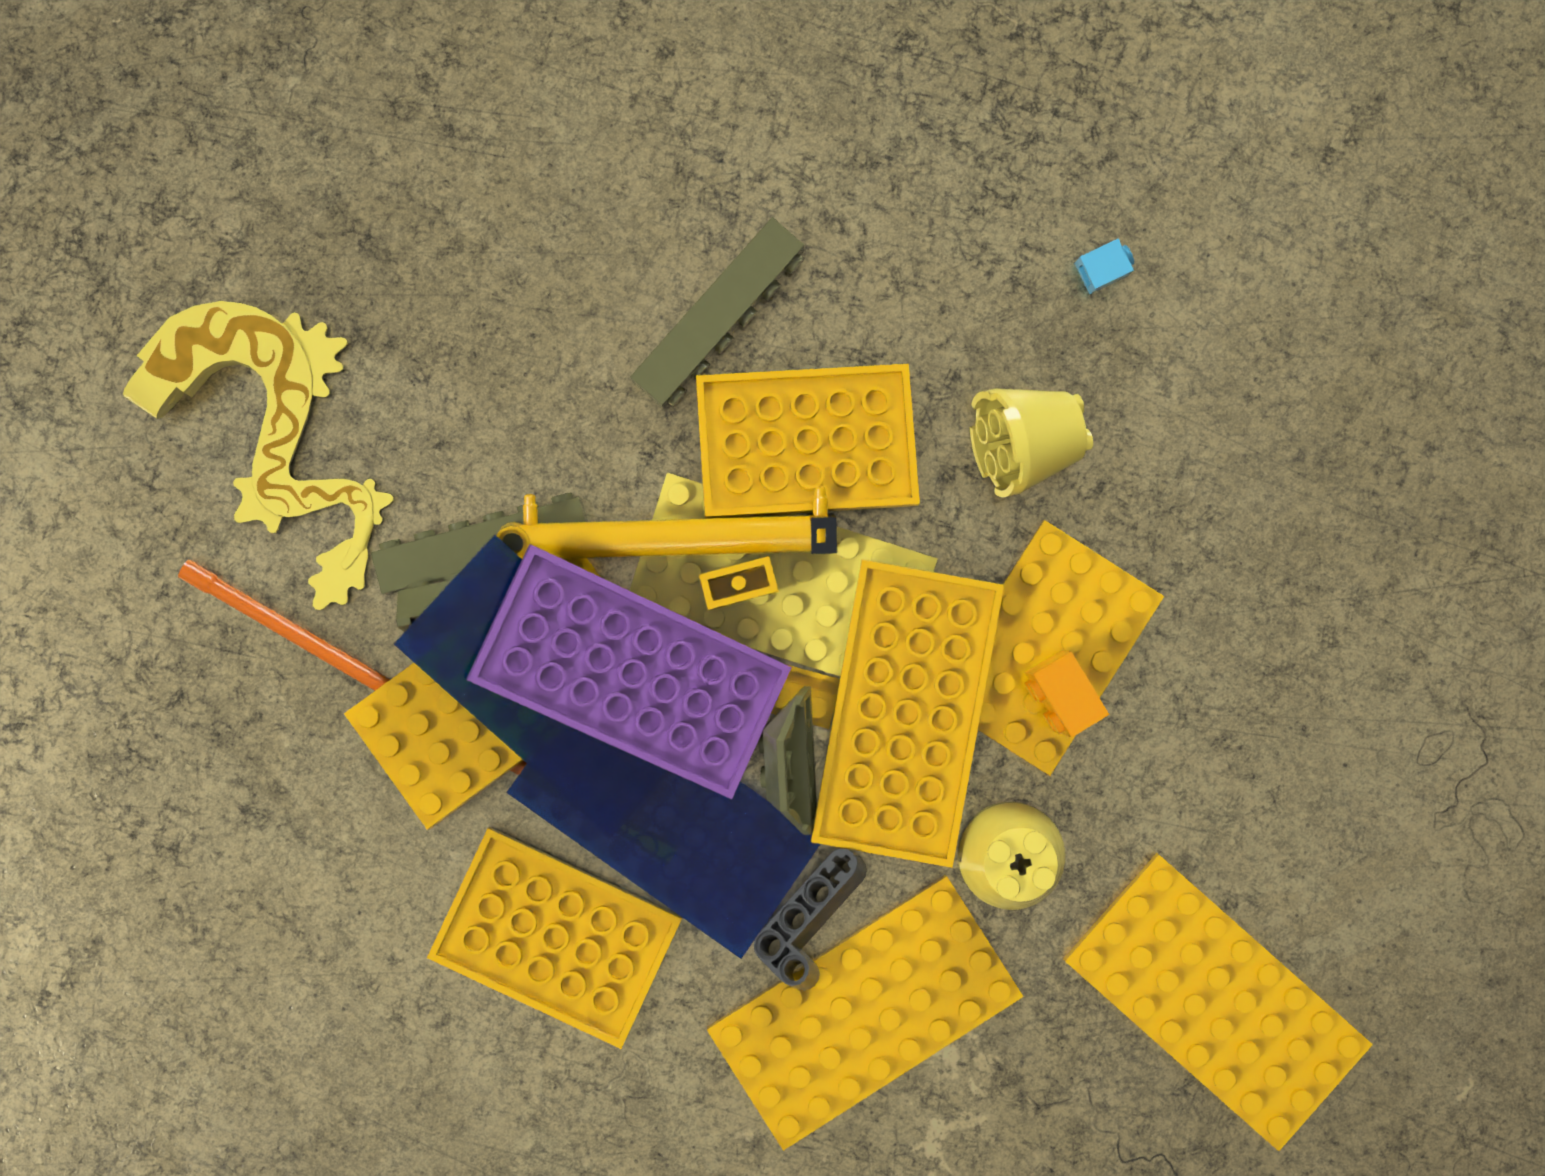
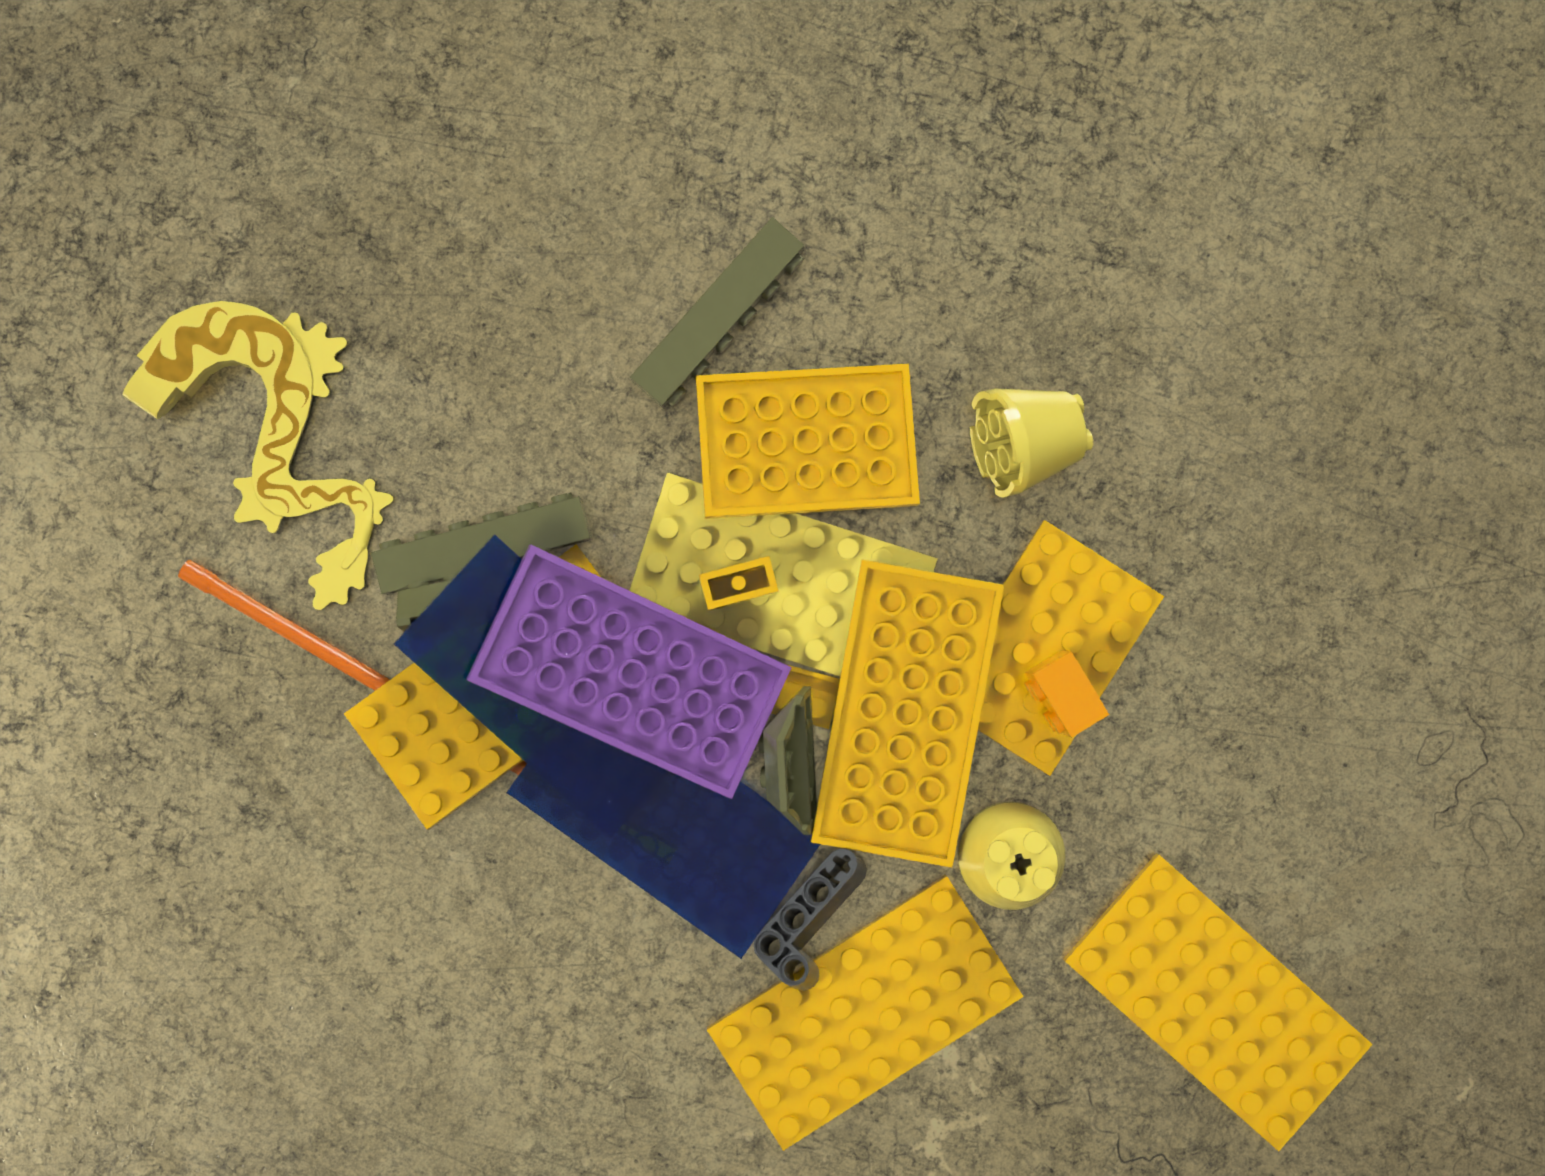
yellow plate [427,827,682,1049] -> none
yellow piece [494,486,837,562] -> none
medium azure brick [1075,238,1134,294] -> none

